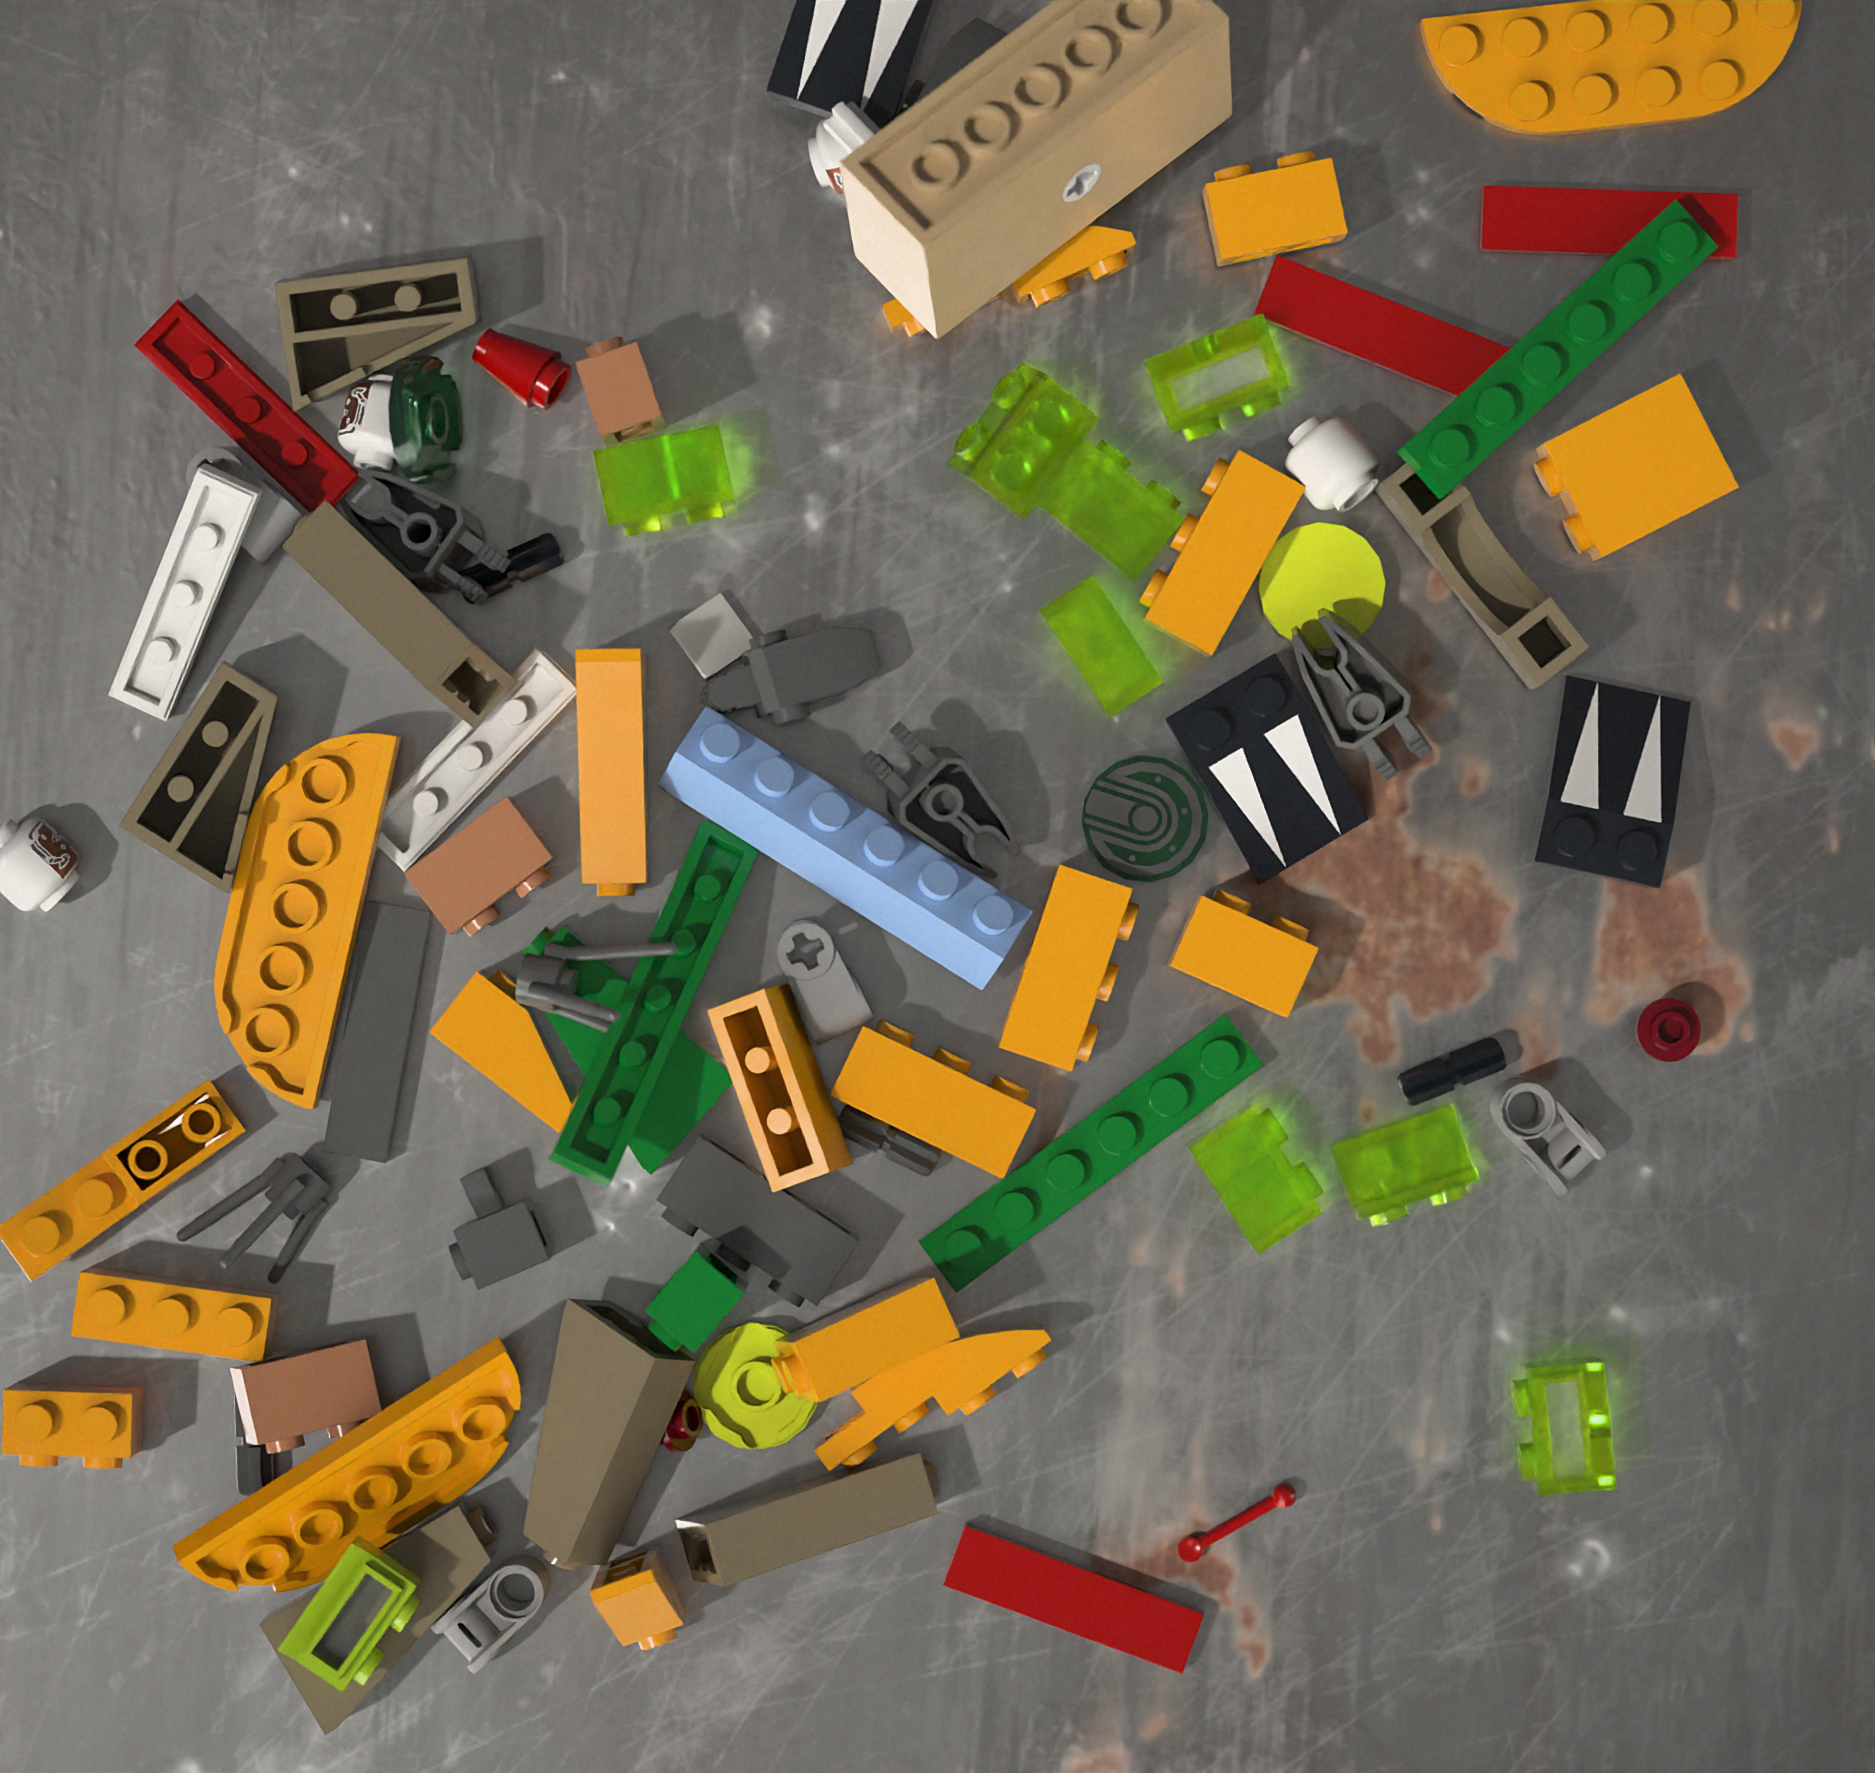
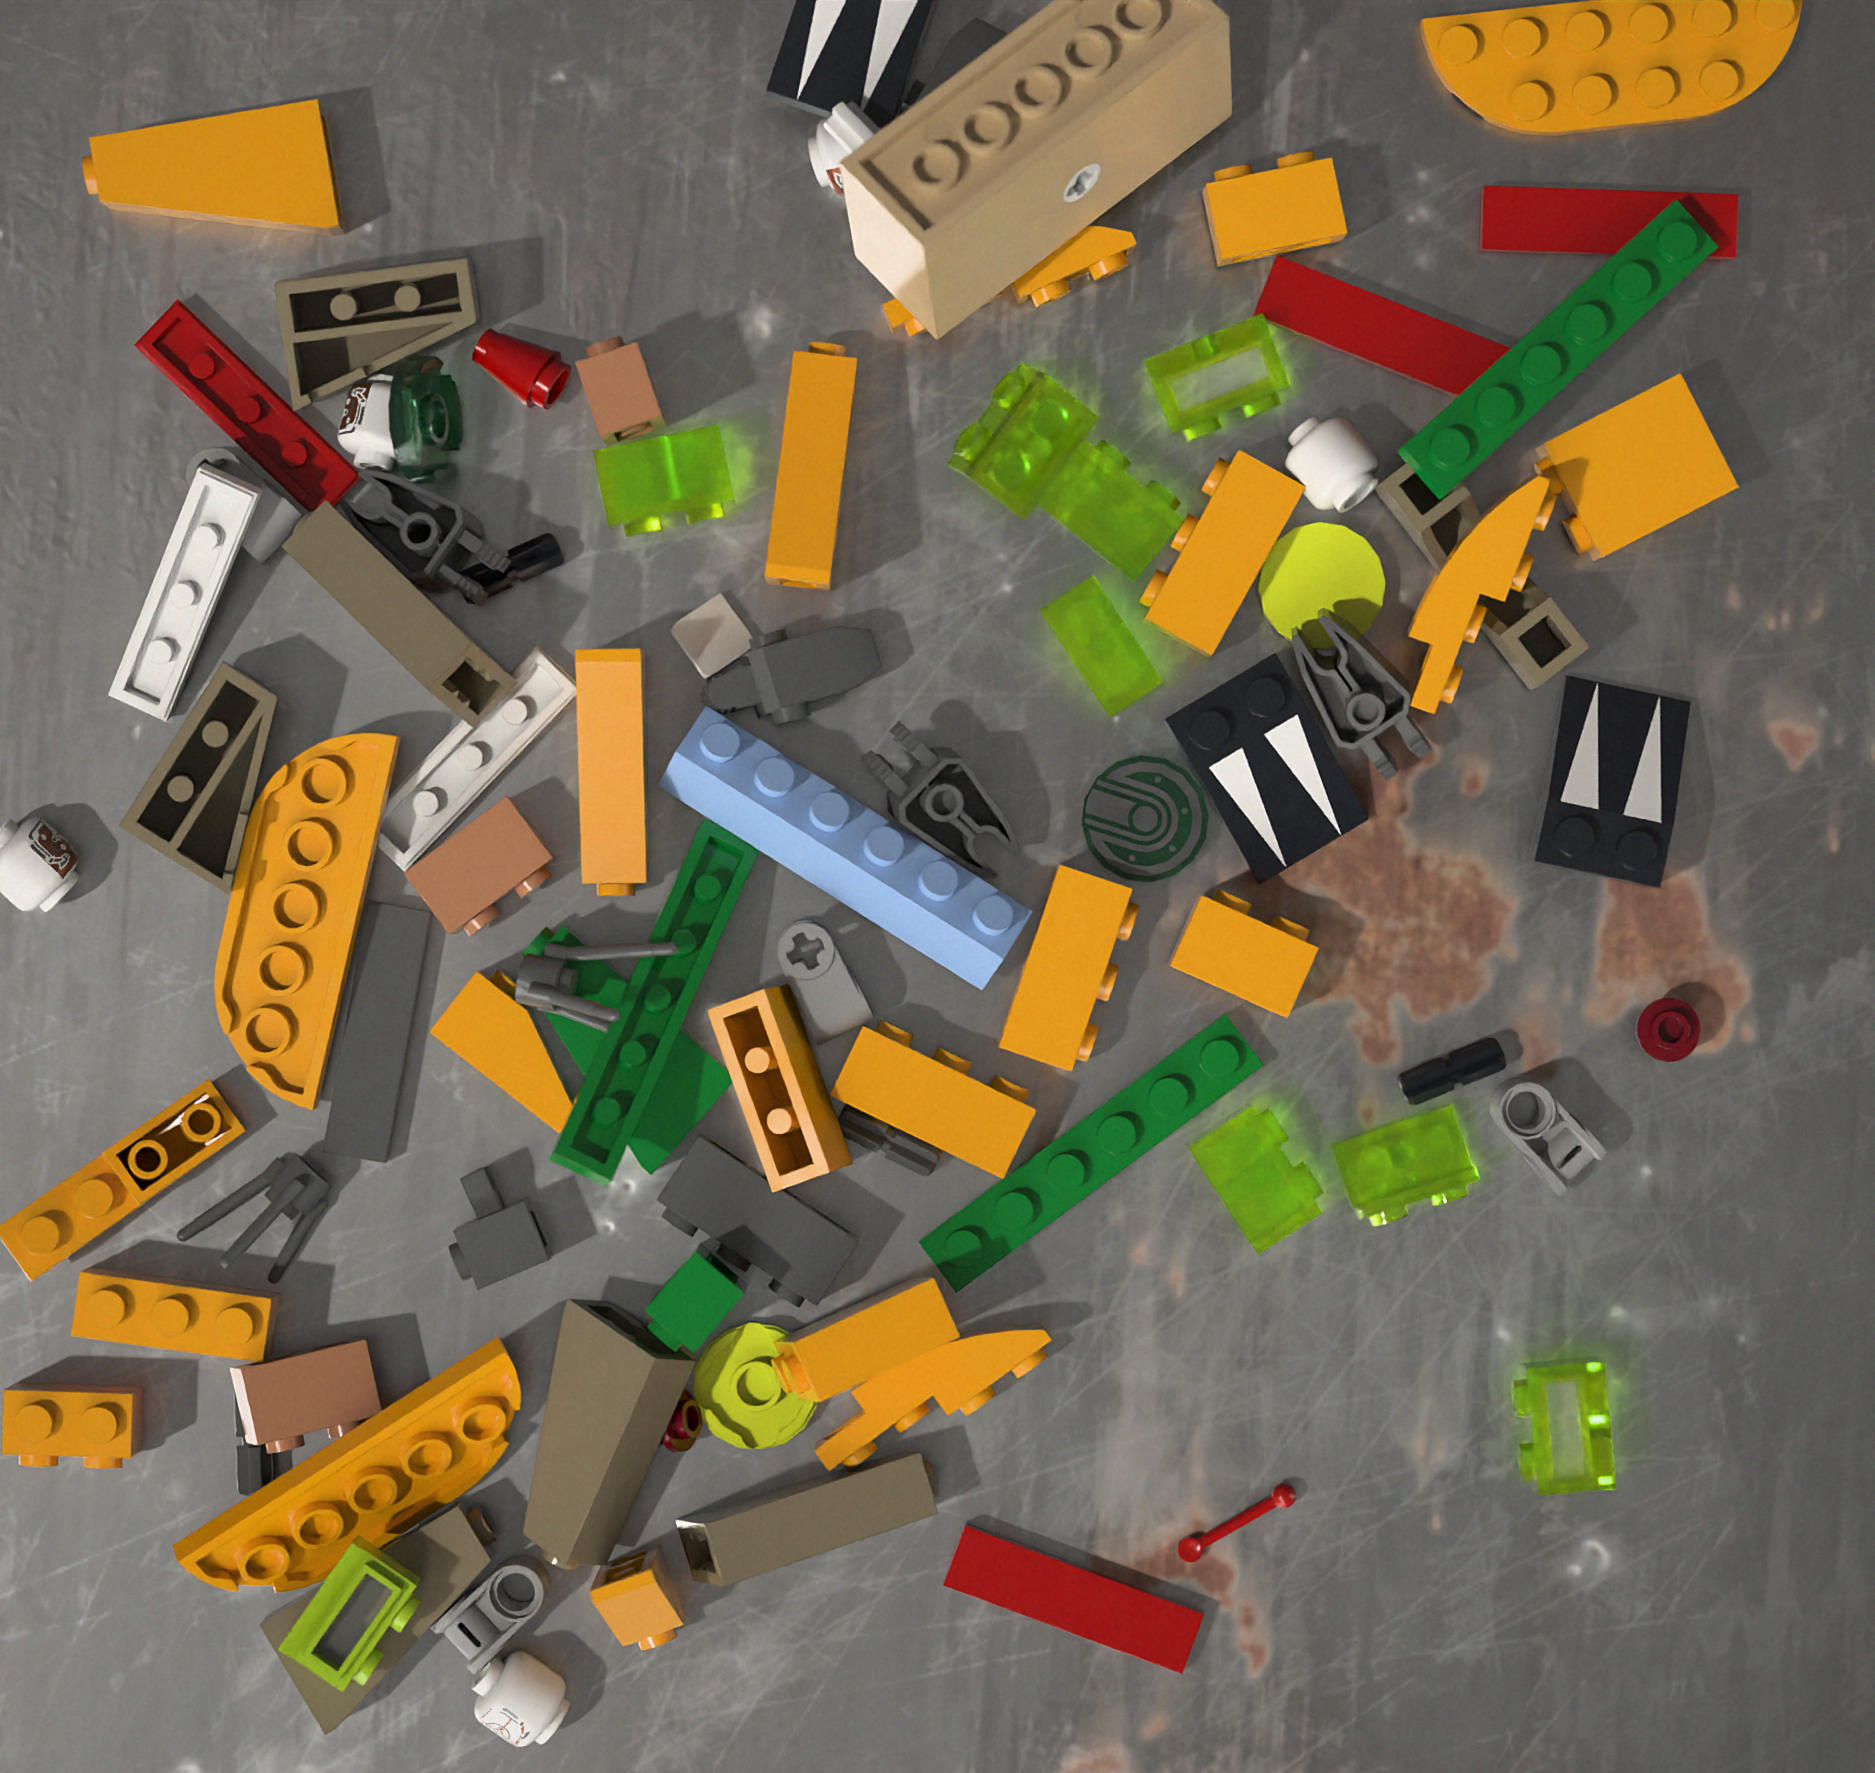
none -> light orange slope [82,99,346,236]
none -> white head [471,1651,570,1747]
none -> light orange slope [765,342,858,591]
none -> light orange slope [1407,473,1557,715]

